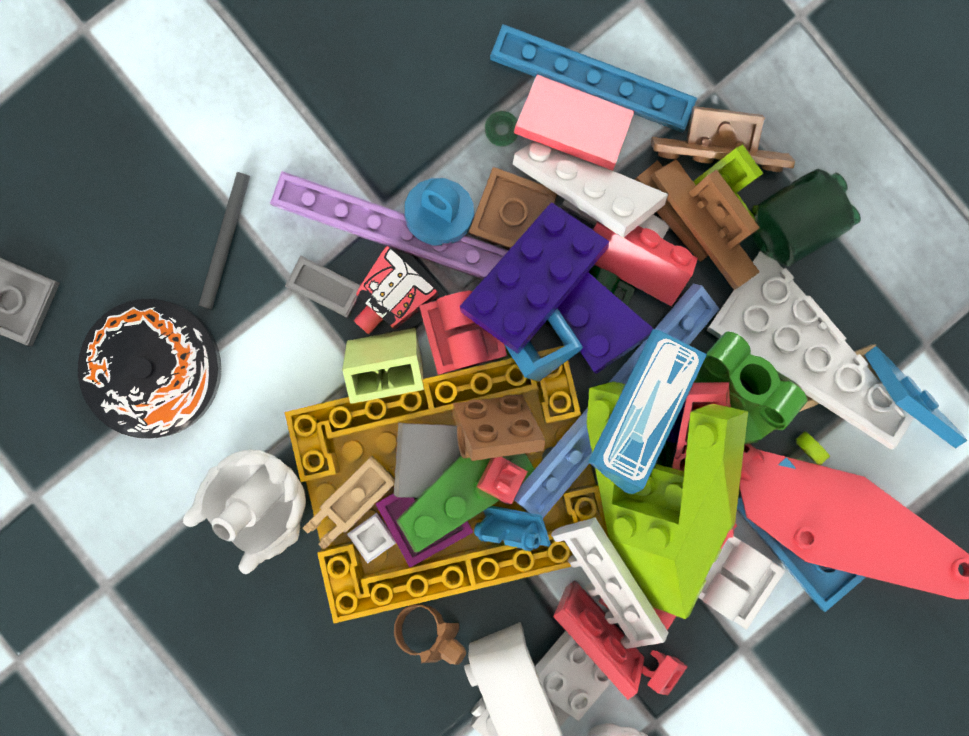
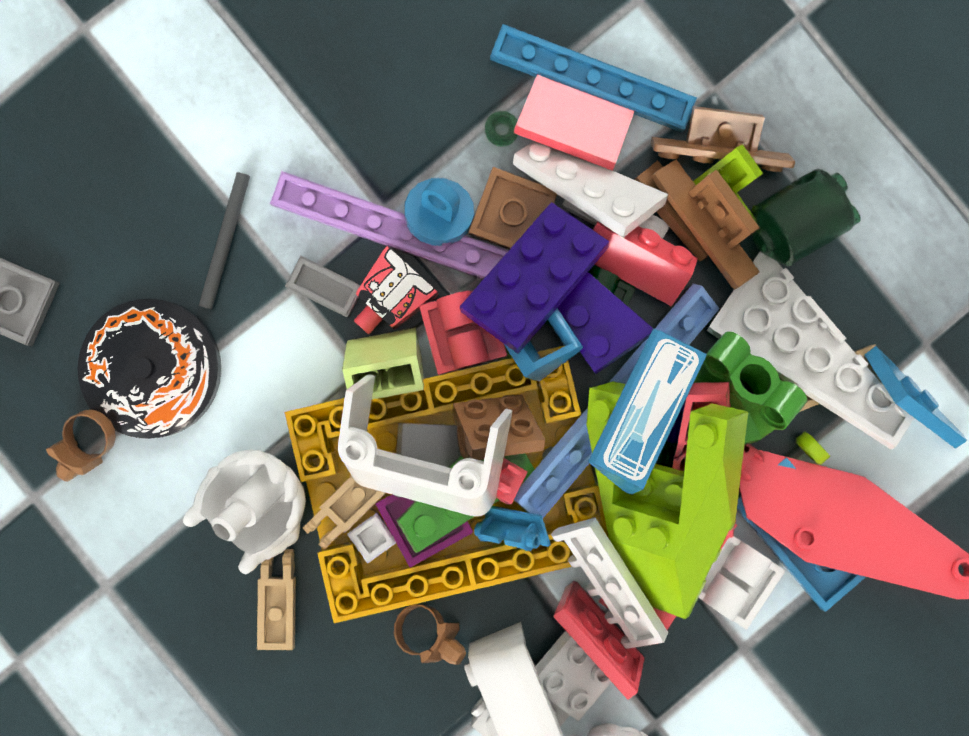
coral tile [642,650,688,695] -> none
none -> medium nougat piece [46,410,116,482]
none -> tan hinge [257,549,296,650]
none -> white windscreen [338,374,513,516]

